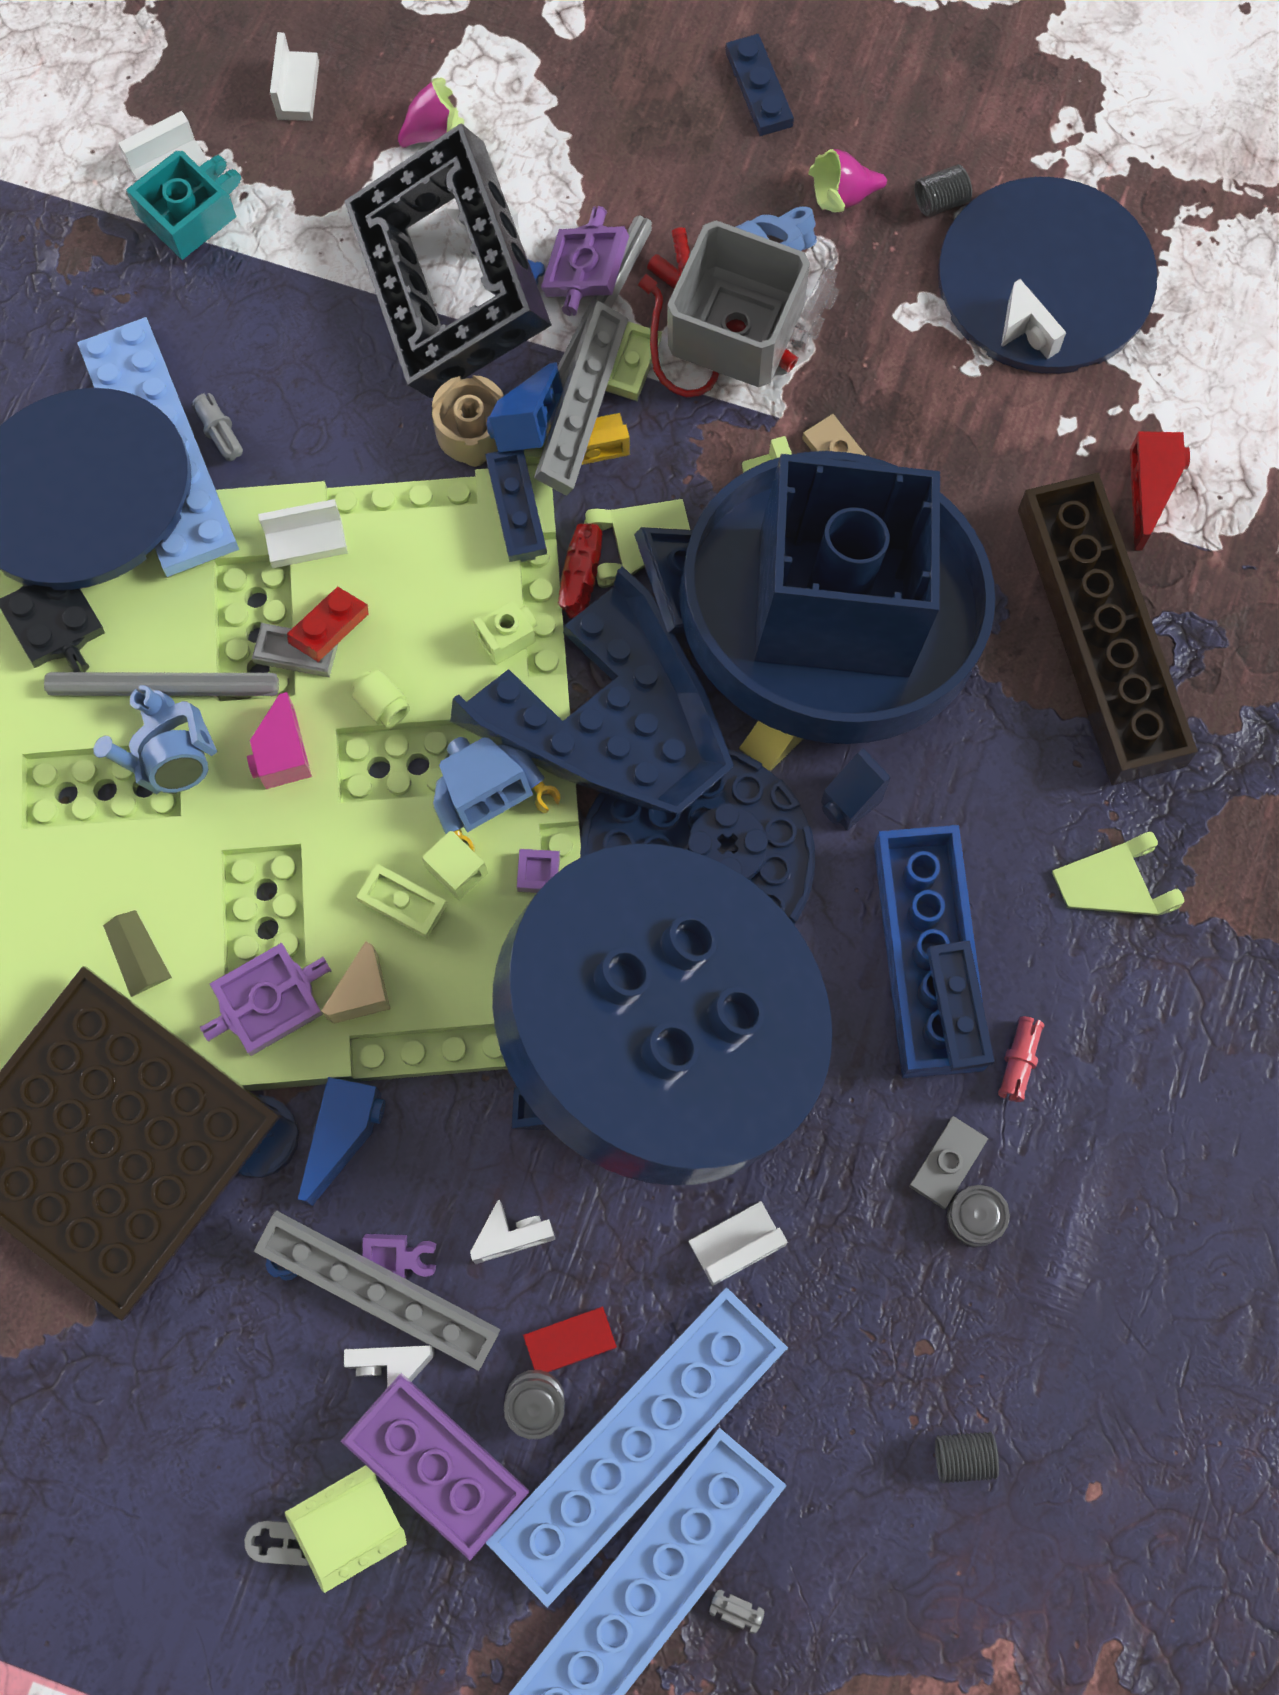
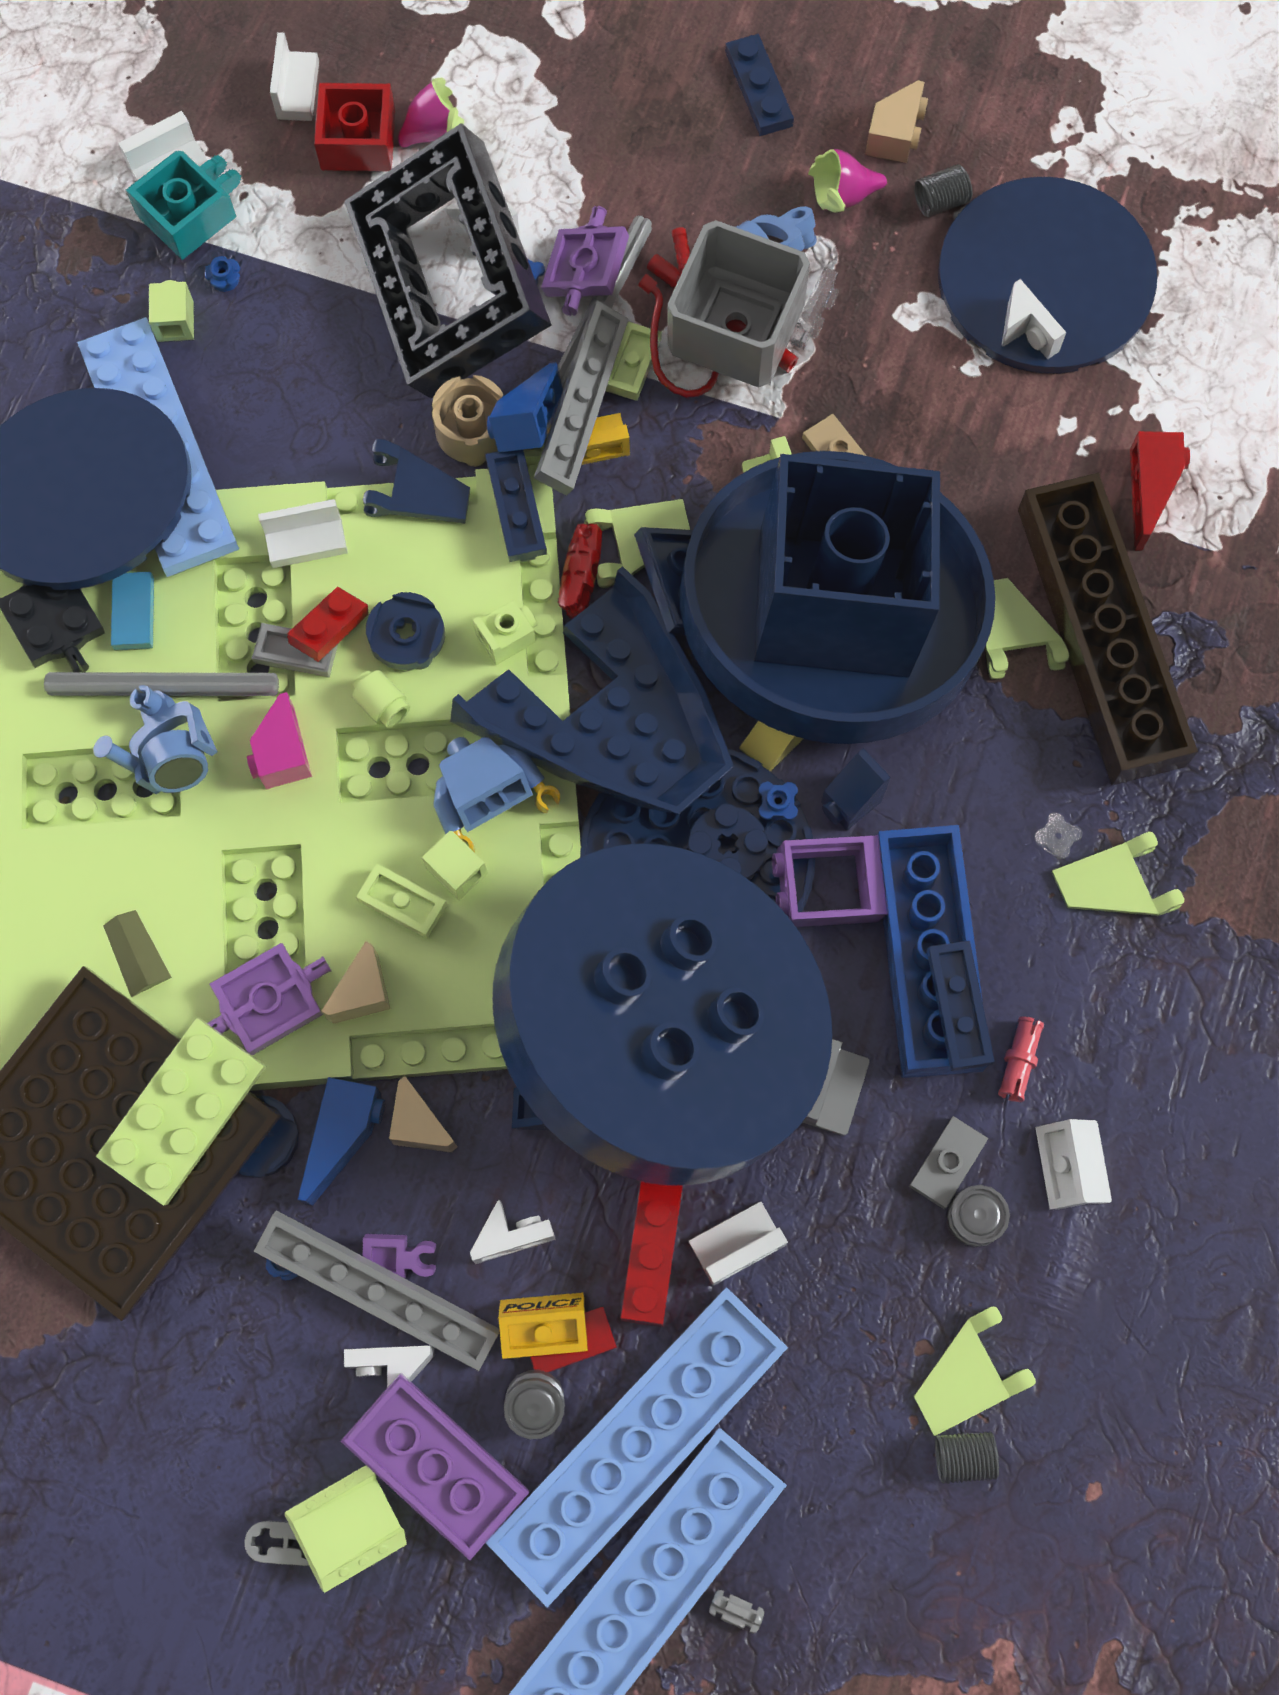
light grey axle [192,393,243,461] -> none
medium lavender tile [517,849,560,893] -> none
none -> yellowish green plate [96,1018,267,1206]
none -> dark azure tile [111,572,154,650]
none -> yellowish green brick [149,280,194,342]
none -> blue plate [205,256,240,292]
none -> red brick [314,83,395,171]
none -> dark blue flag [363,439,470,524]
none -> dark blue plate [366,592,445,670]
none -> tan slope [389,1076,457,1152]
none -> yellow panel [498,1292,588,1359]
none -> red brick [621,1181,683,1327]
none -> blue plate [758,781,798,820]
none -> medium lavender window [772,835,887,927]
none -> light grey panel [802,1039,870,1136]
none -> tan slope [865,81,928,163]
none -> yellowish green flag [914,1306,1036,1436]
none -> yellowish green flag [985,578,1069,679]
none -> clear plate [1035,813,1082,859]
none -> white panel [1035,1119,1112,1210]

